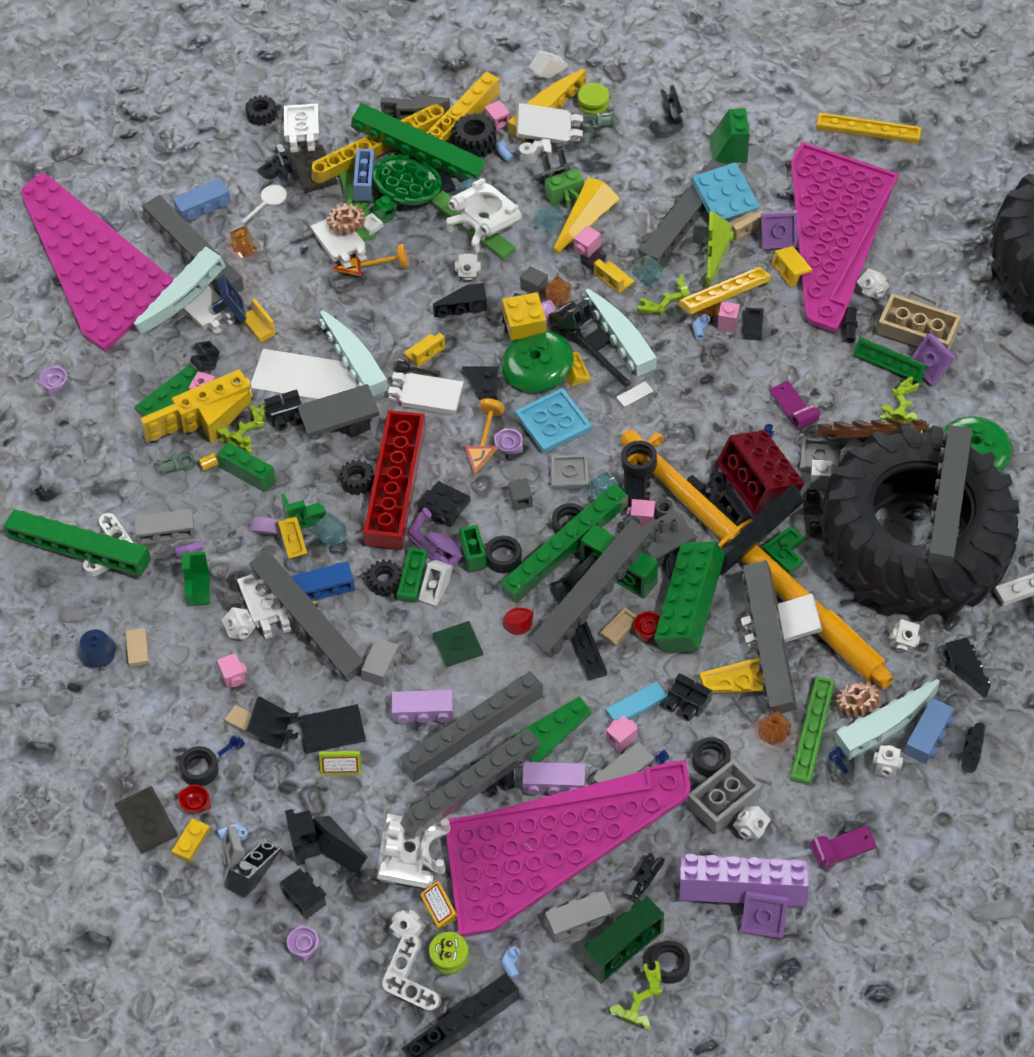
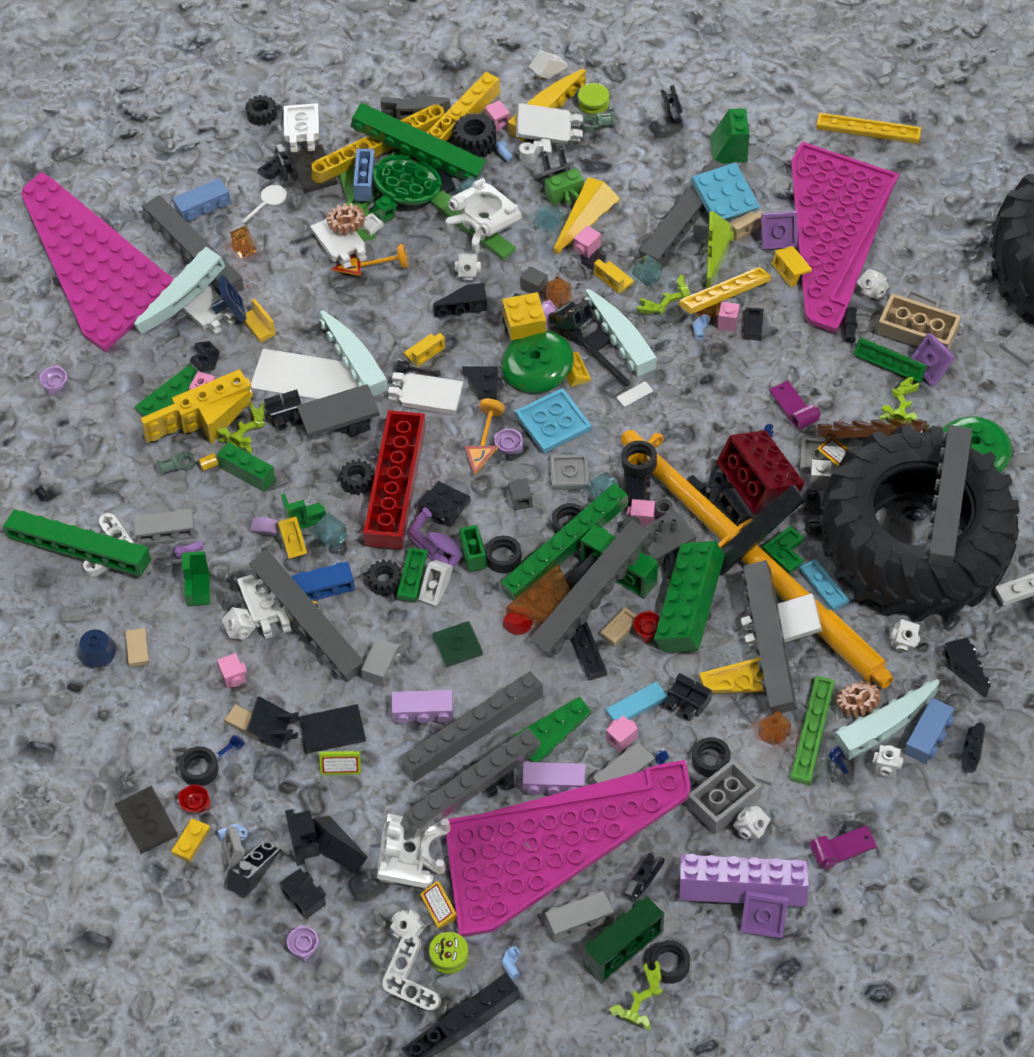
none -> clear orange wing [506,564,571,624]
none -> medium azure tile [799,559,849,612]
none -> slope [818,437,849,466]

